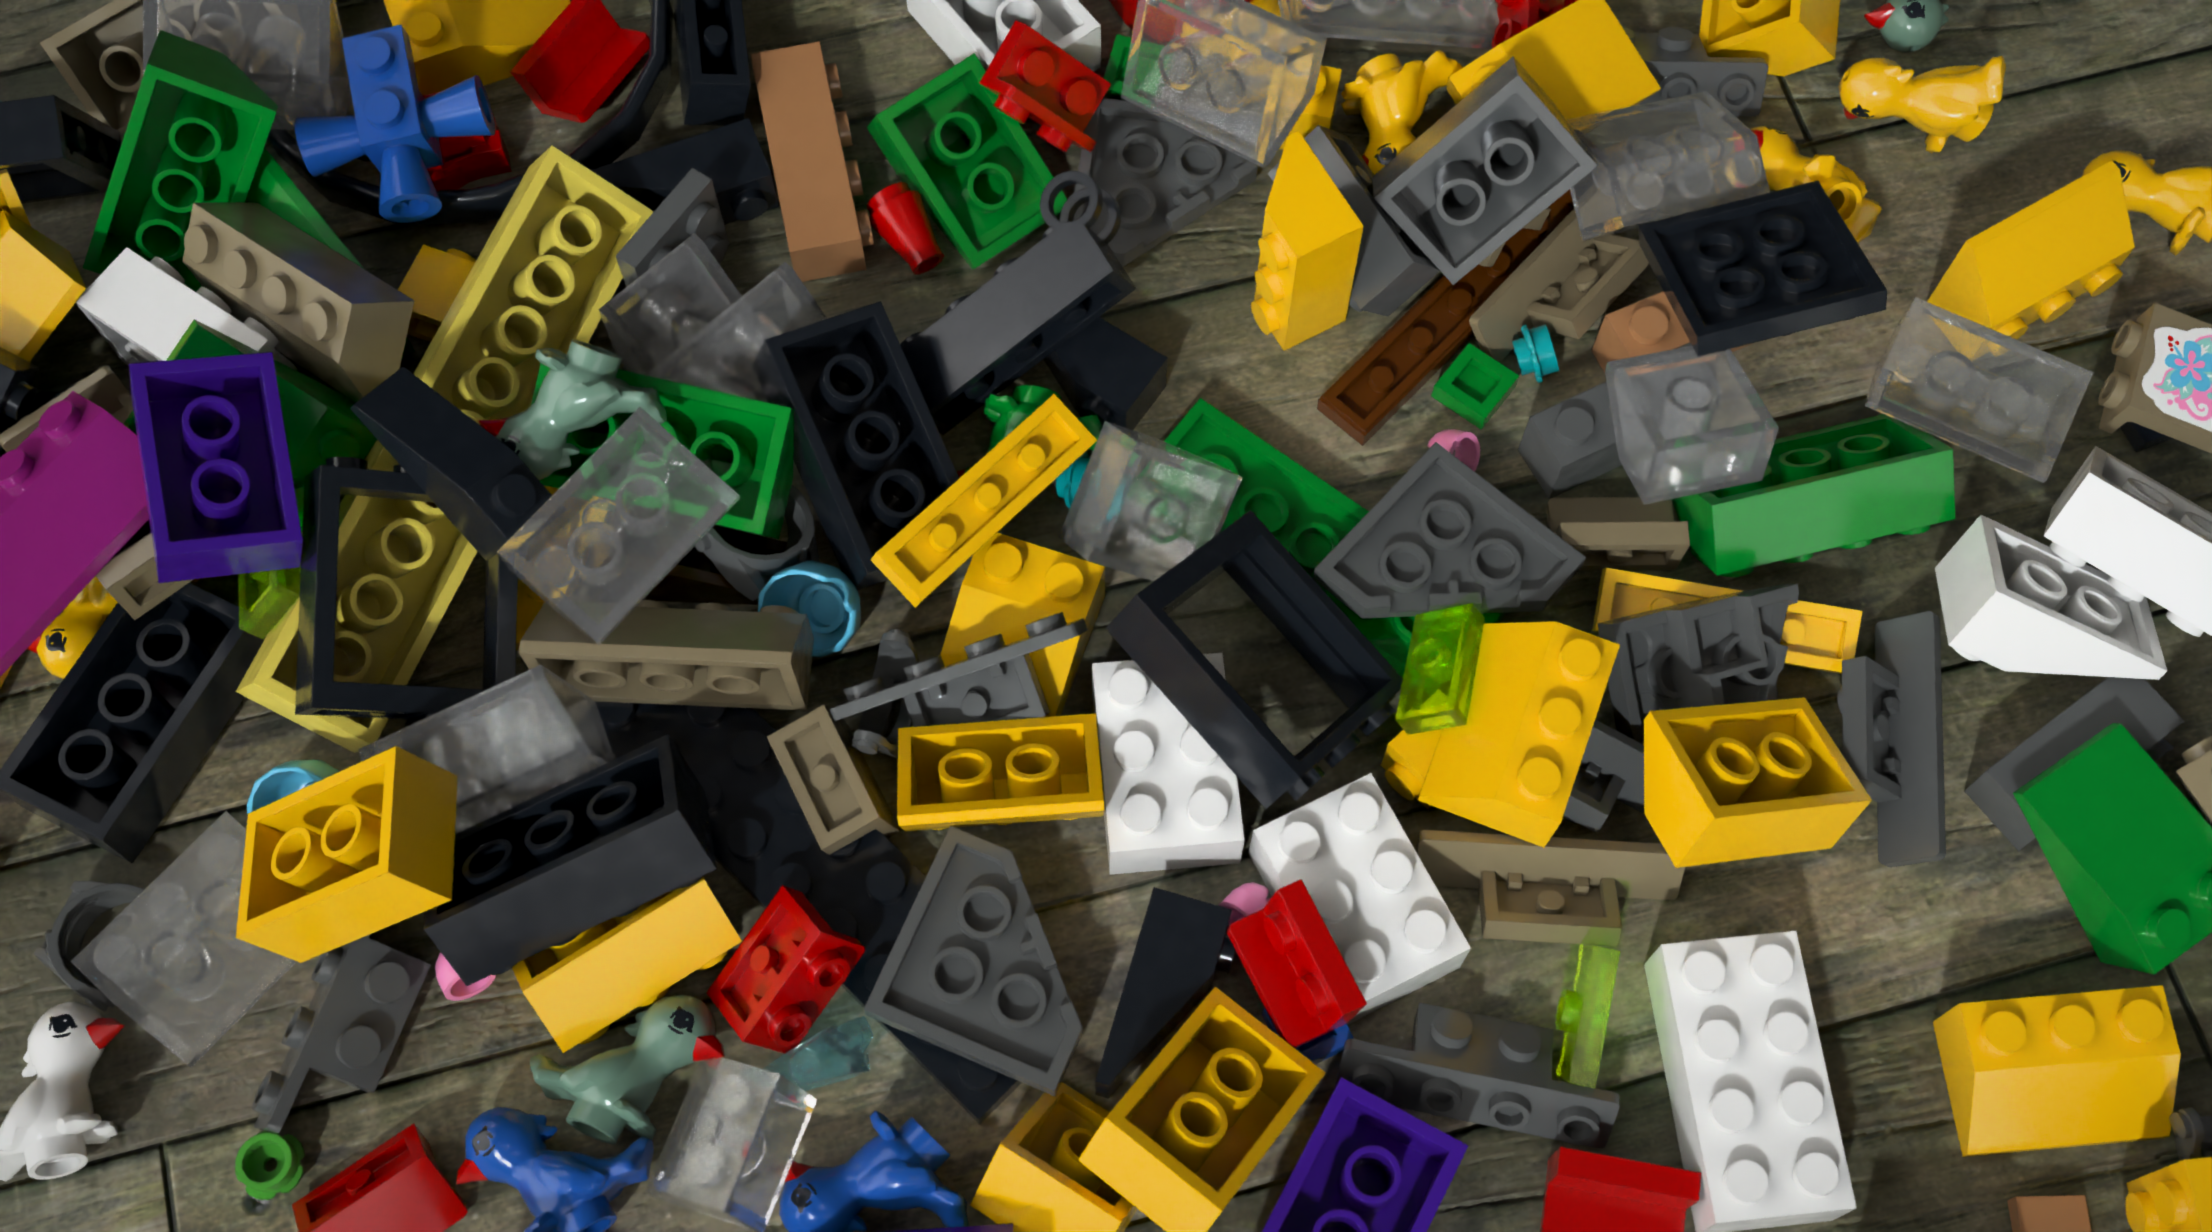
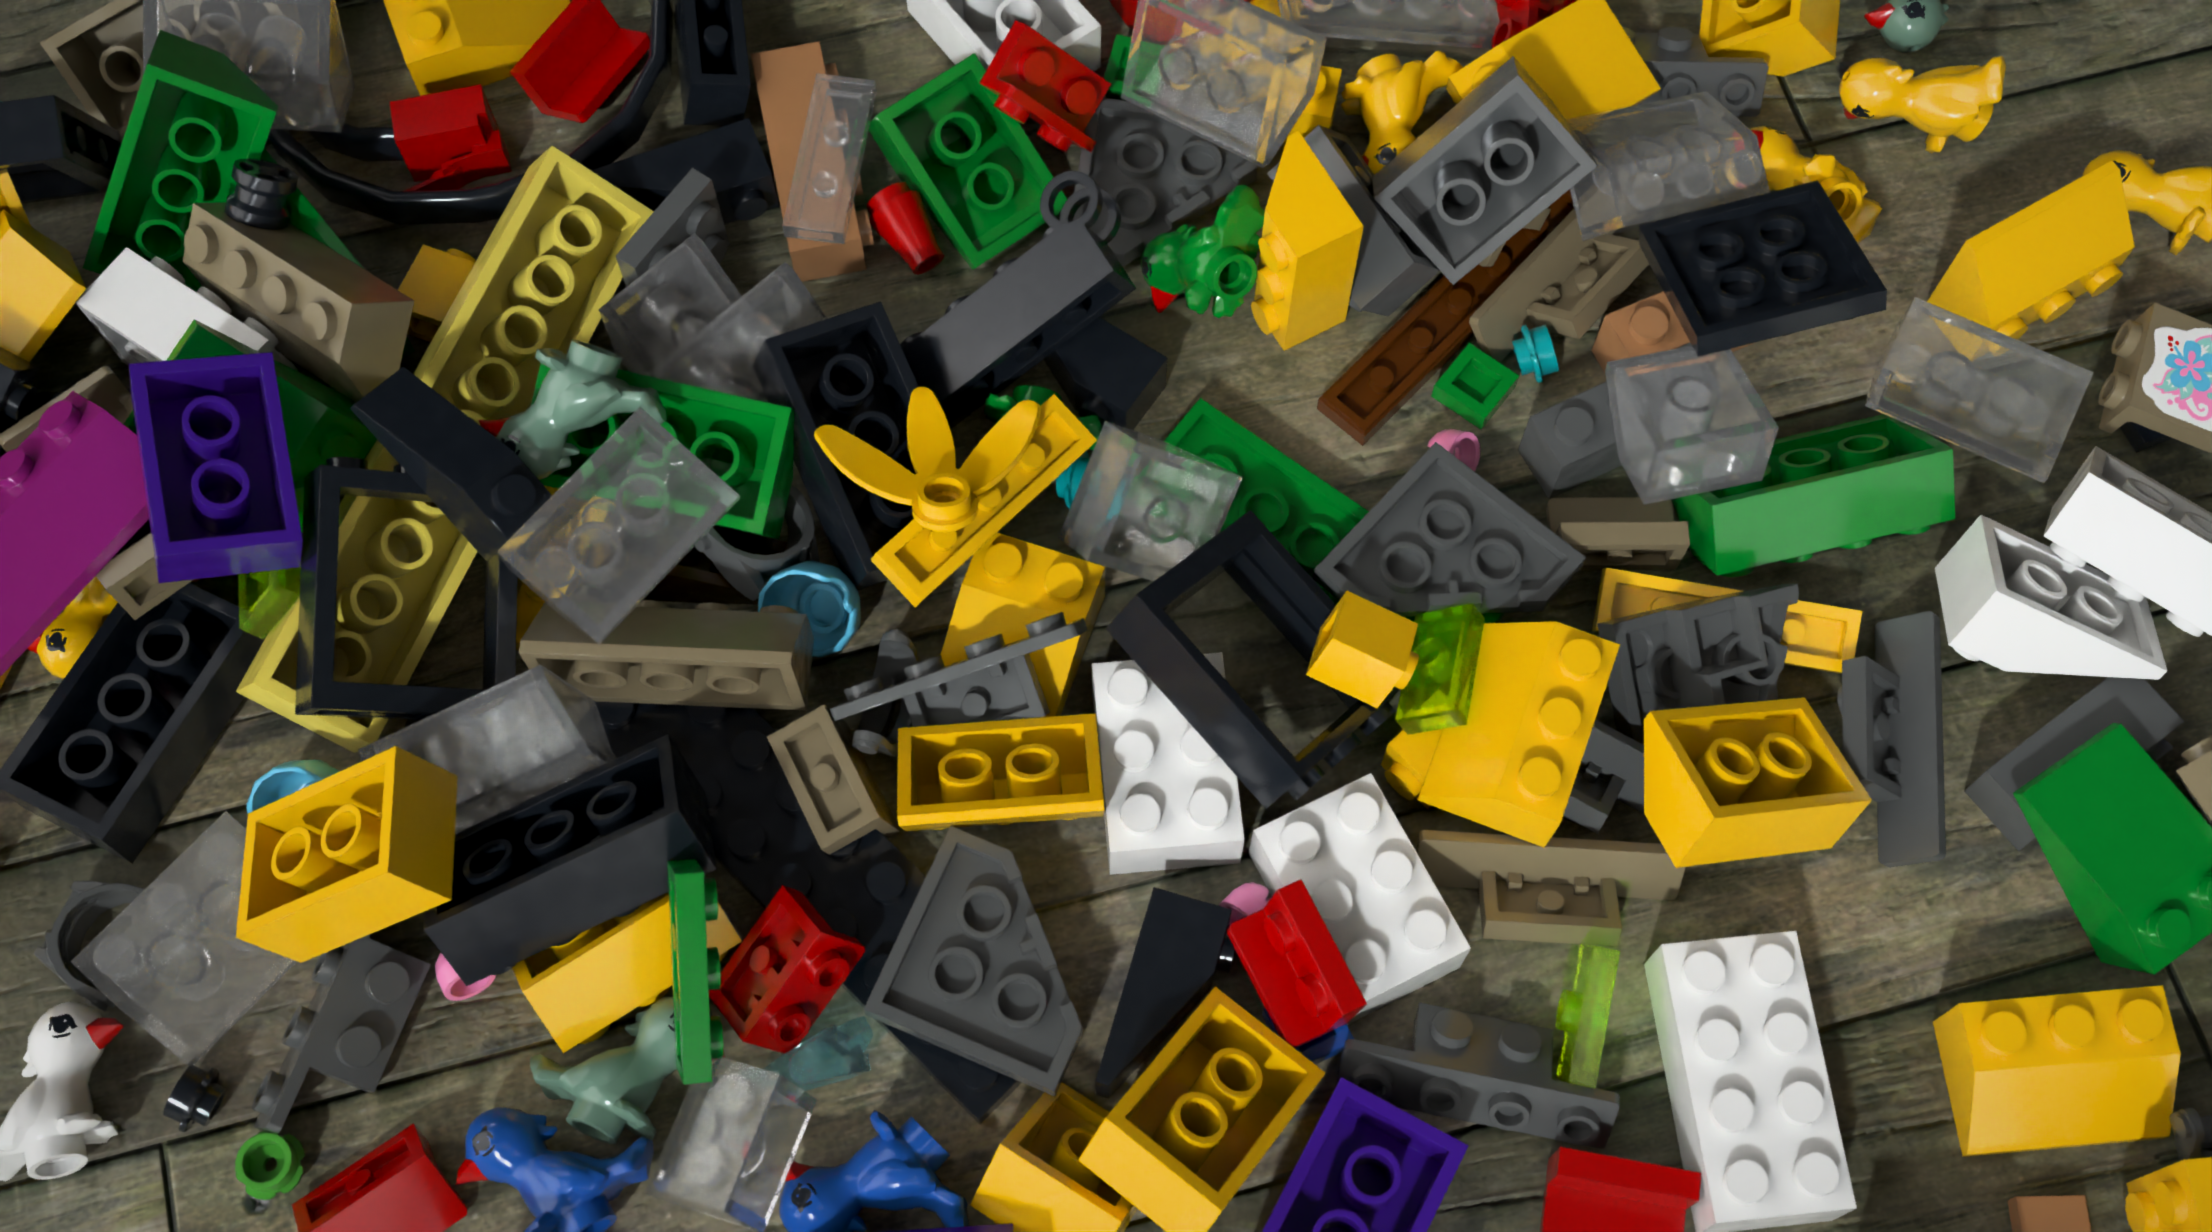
blue brick [295,24,495,223] -> none
none -> black plate [163,1064,227,1132]
none -> black wheel [224,159,298,230]
none -> green plate [667,859,724,1085]
none -> clear tile [782,73,877,244]
none -> yellow plant [814,386,1041,533]
none -> green animal [1141,185,1265,318]
none -> yellow brick [1306,591,1419,708]

